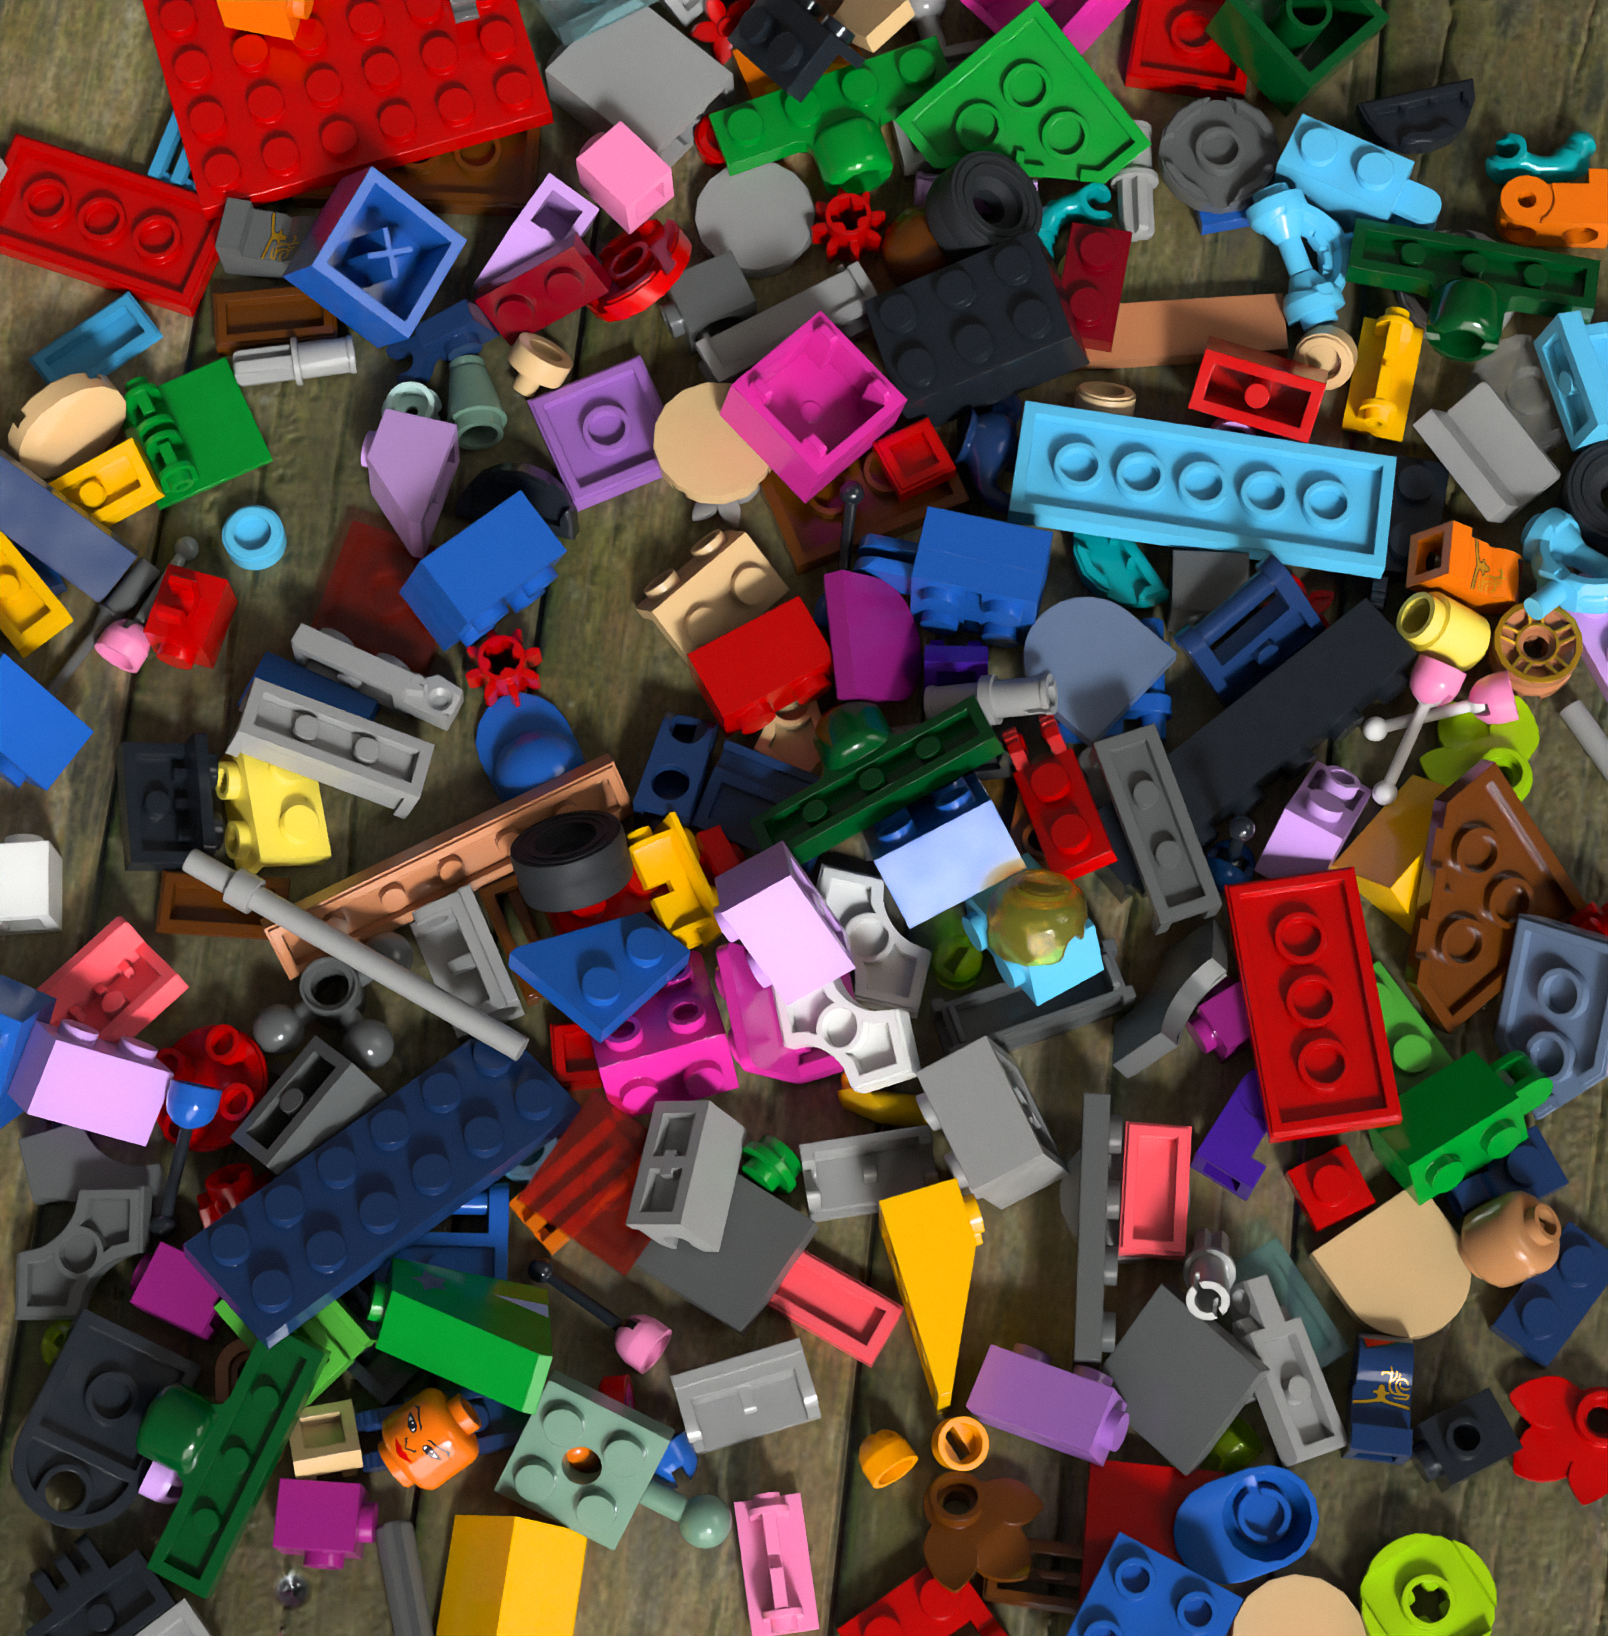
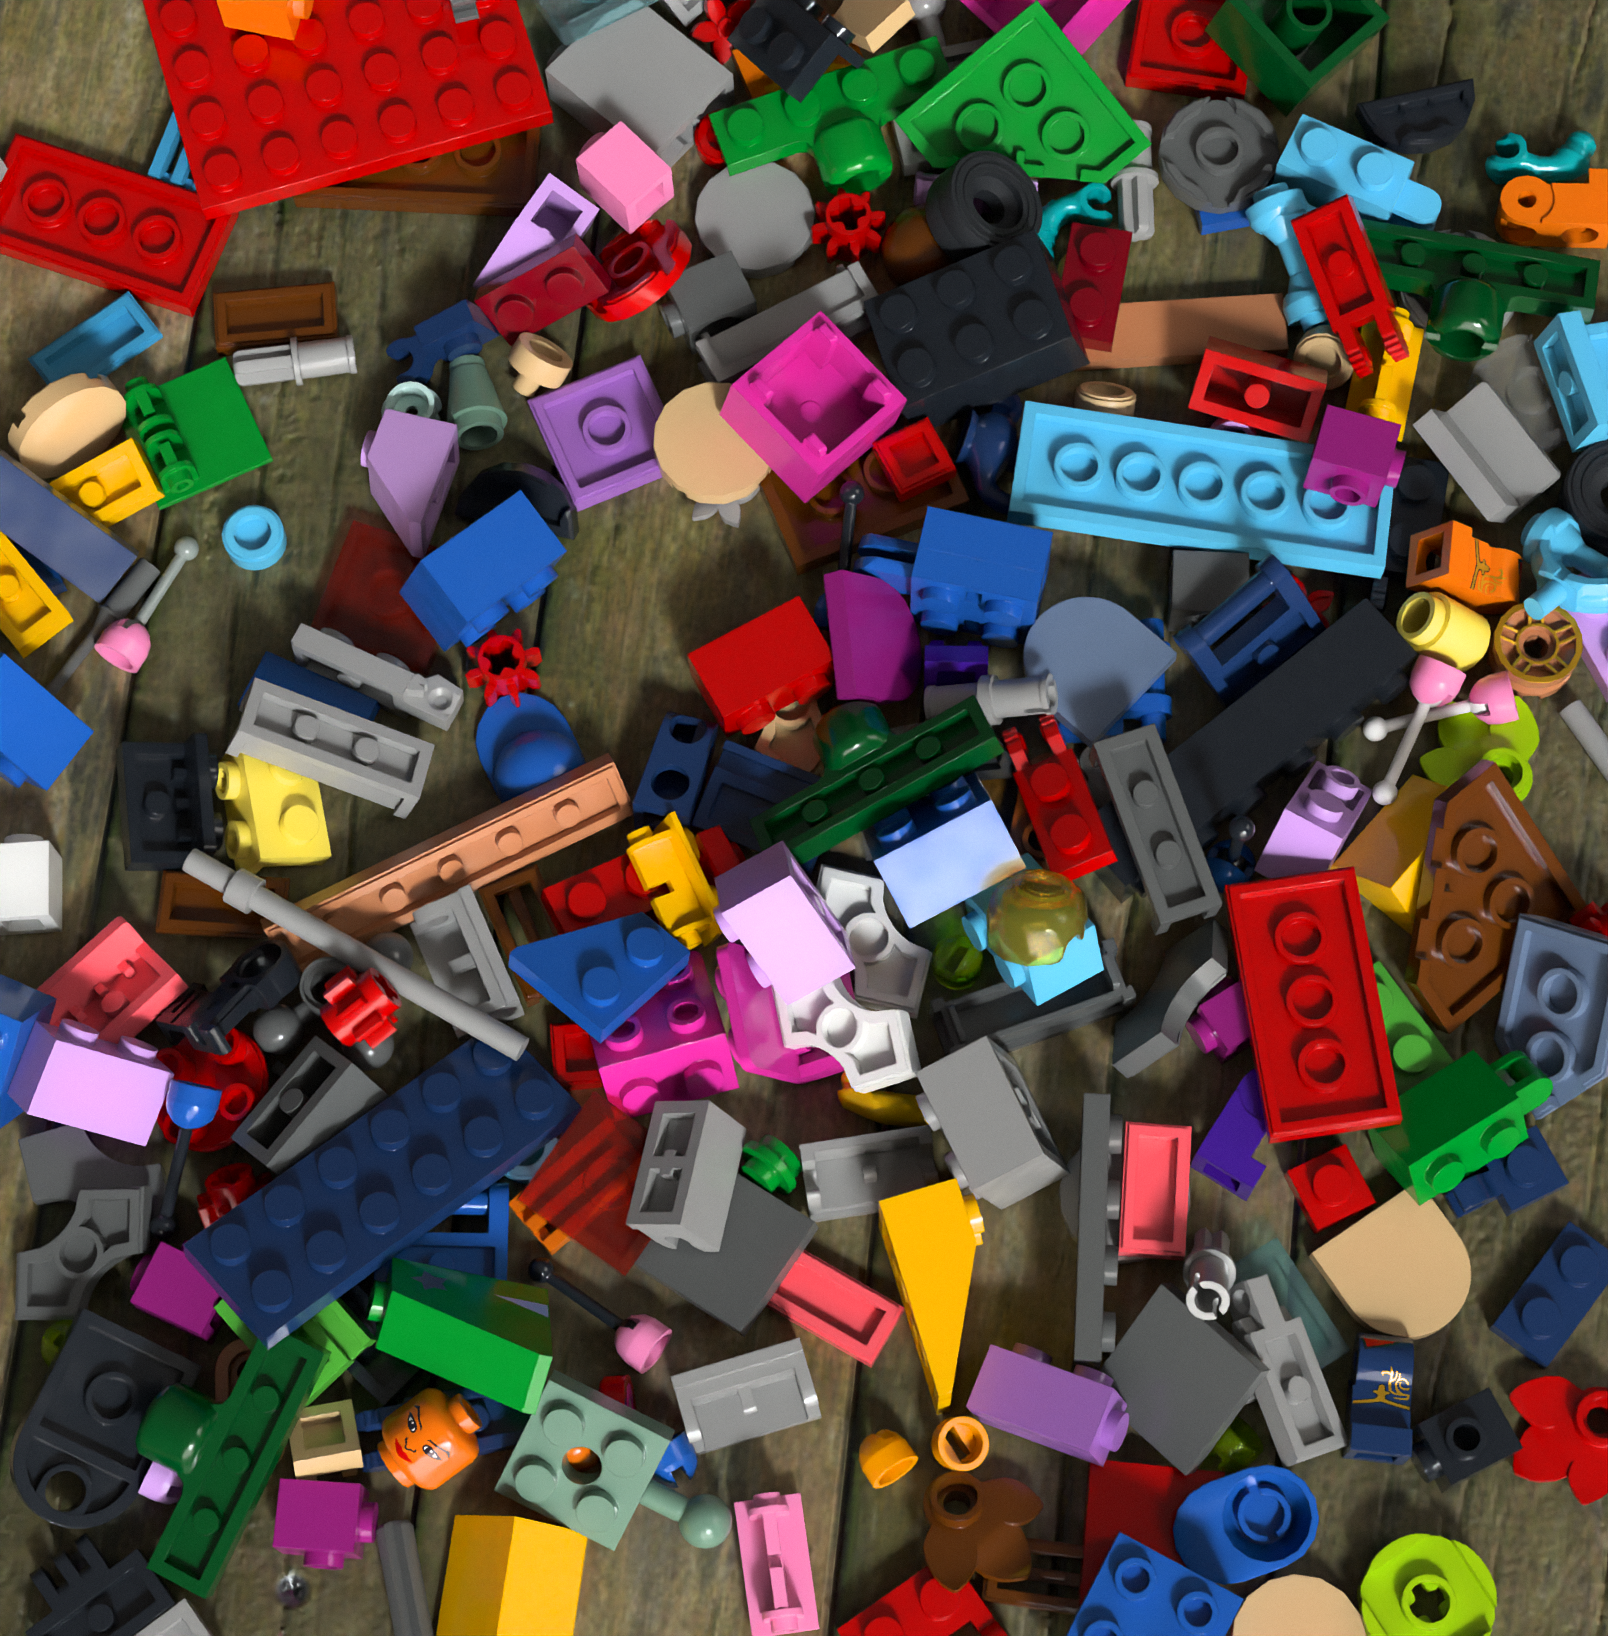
red brick [143,564,238,670] -> none
dark grey leg [215,197,317,281] -> none
blue brick [282,166,467,348] -> none
black tyre [510,810,633,912] -> none
tan bracket [635,529,790,667] -> none
teal plate [1072,532,1170,609] -> none
medium nougat head [1459,1190,1561,1288] -> none
none -> black piece [155,939,303,1055]
none -> red gear [319,965,402,1049]
none -> red hinge [1291,194,1410,378]
none -> magenta brick [1303,404,1406,508]

